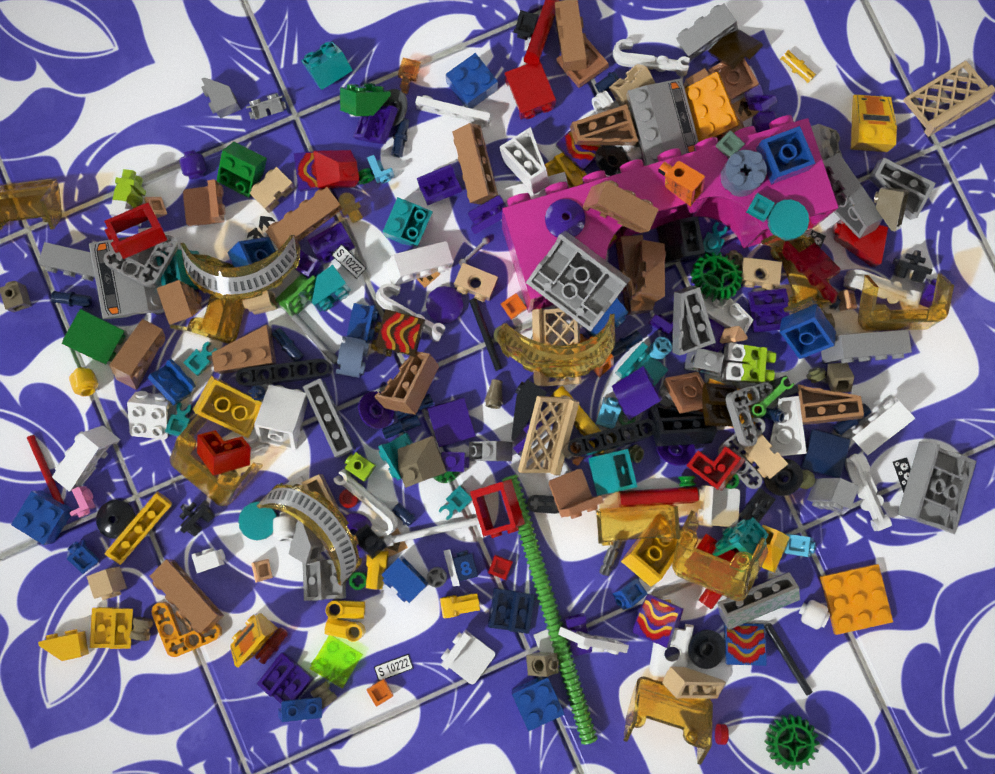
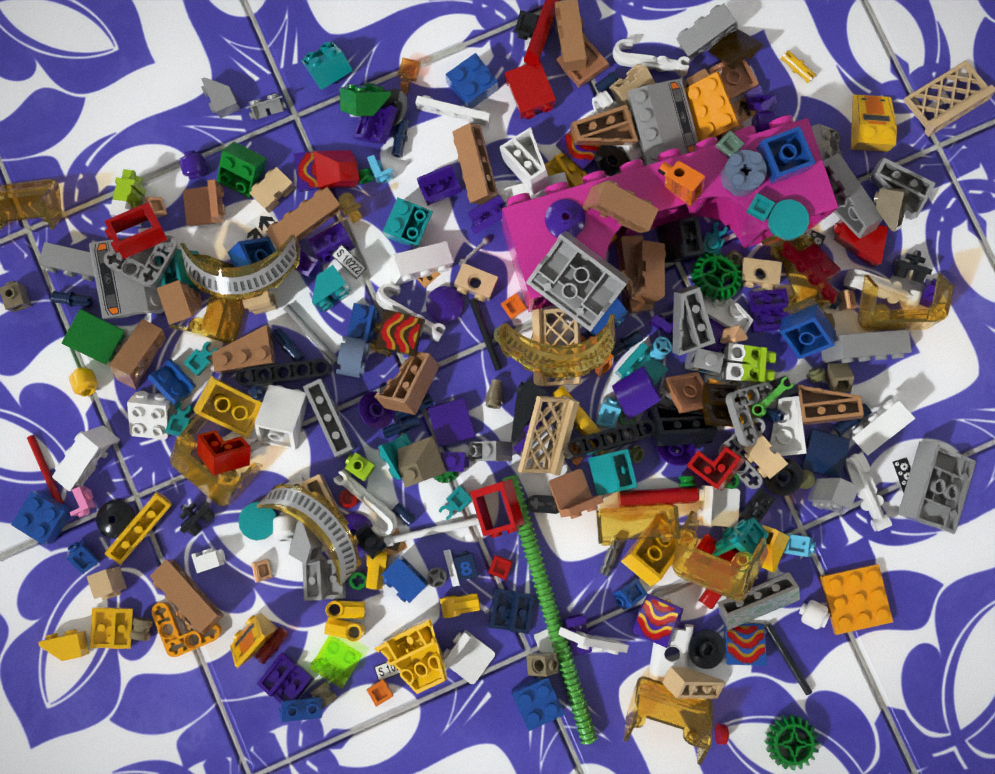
bright green bracket [275,274,316,316] -> none
none -> yellow wedge [374,618,447,694]

